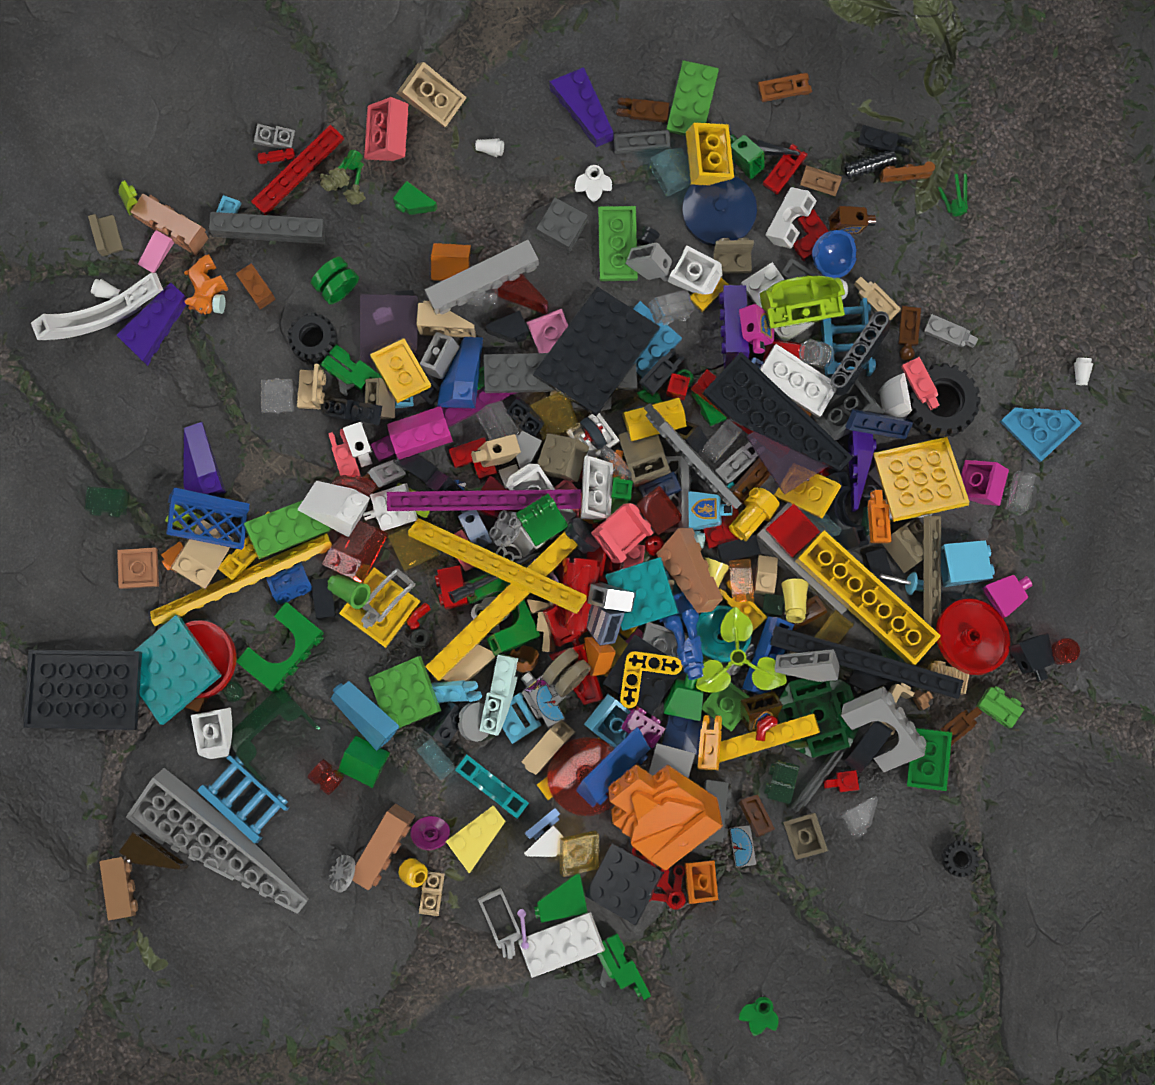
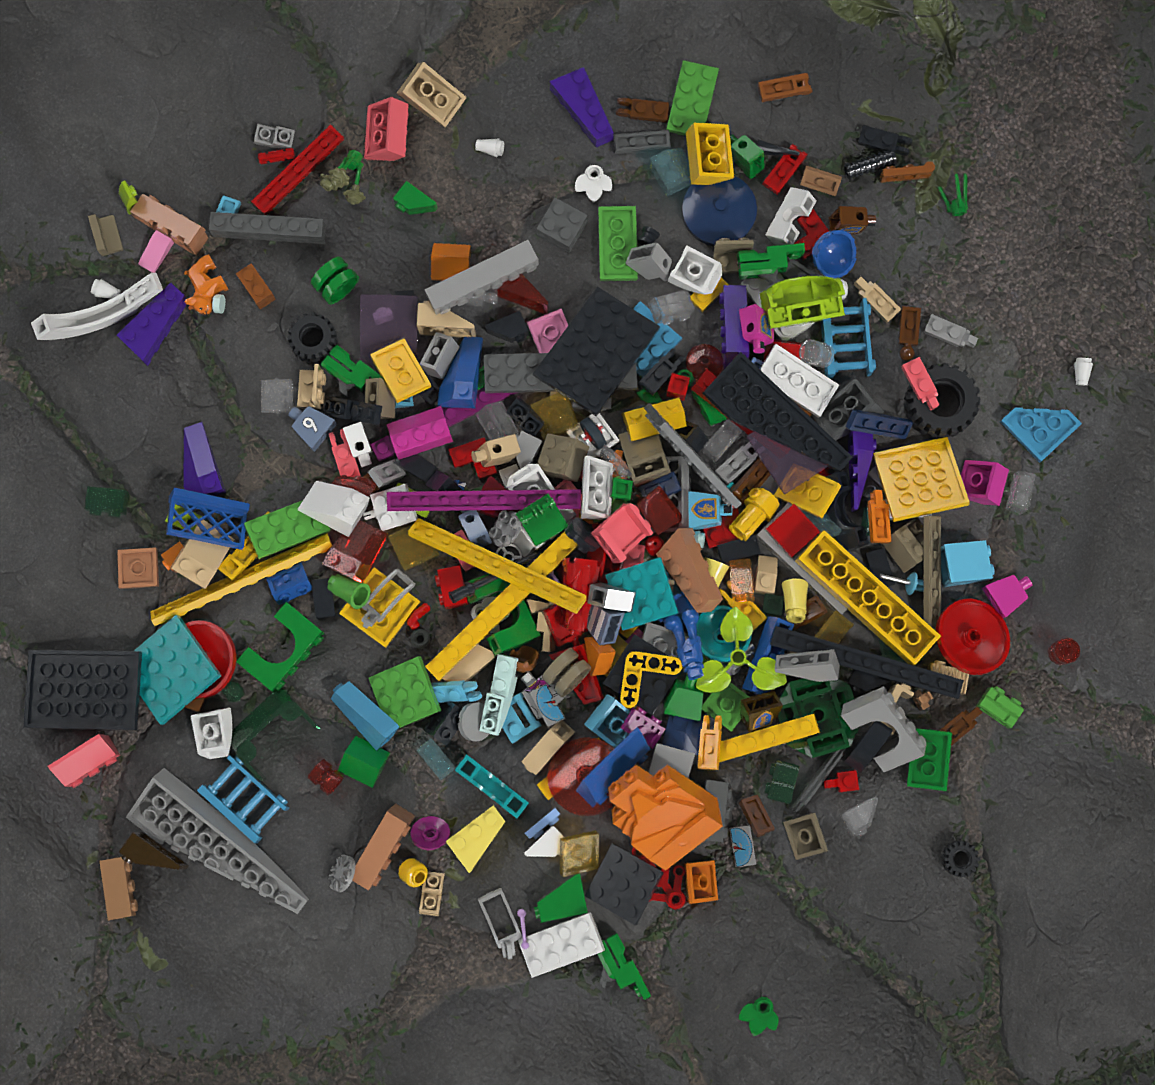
red arm [755,715,778,741] -> none
black beam [831,311,890,396] -> none
white slope [878,373,912,419] -> none
black torso [1008,633,1055,682] -> none
none -> coral slope [48,734,120,788]
none -> sand blue torso [289,406,337,452]
none -> clear red dish [686,344,723,380]
none -> green plate [737,243,805,286]

